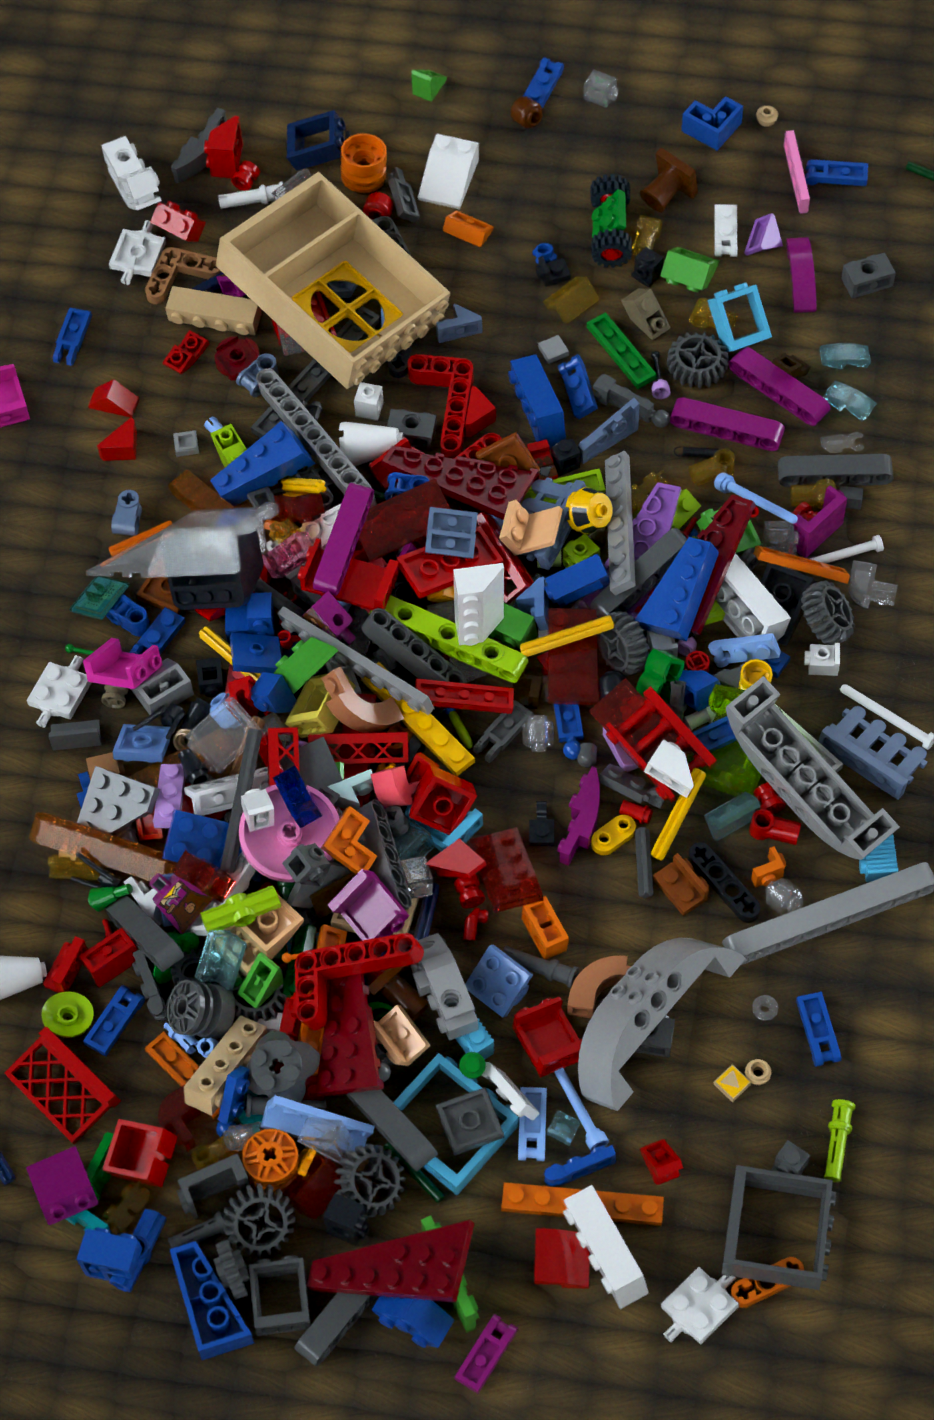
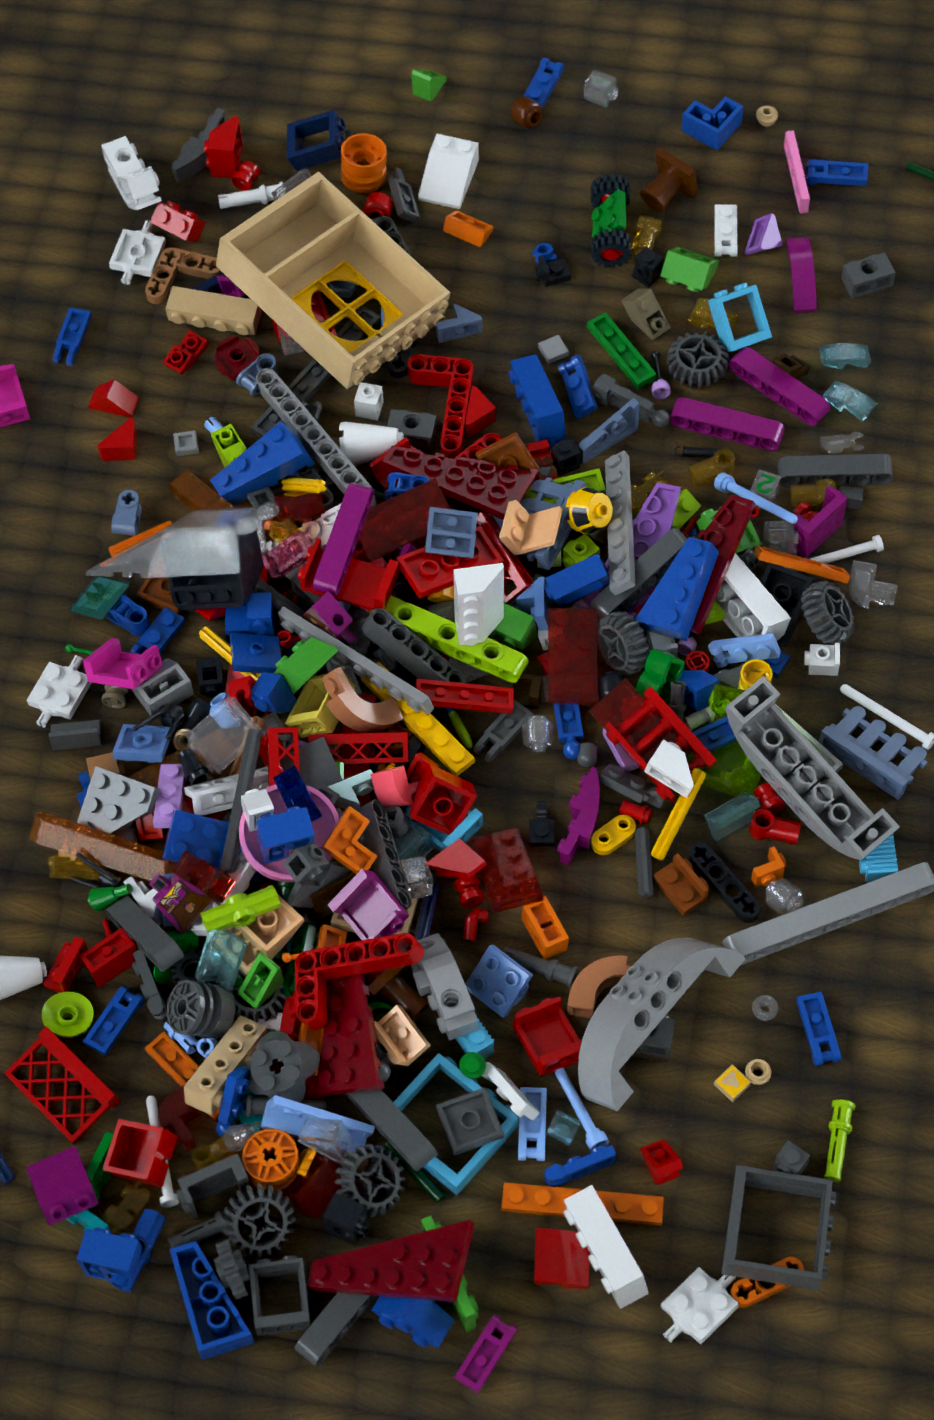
yellow axle [520,615,614,657] -> none
clear yellow panel [543,277,599,323] -> none
none -> white bar [146,1096,179,1208]
none -> blue brick [256,806,315,864]
none -> clear brick [750,469,781,510]

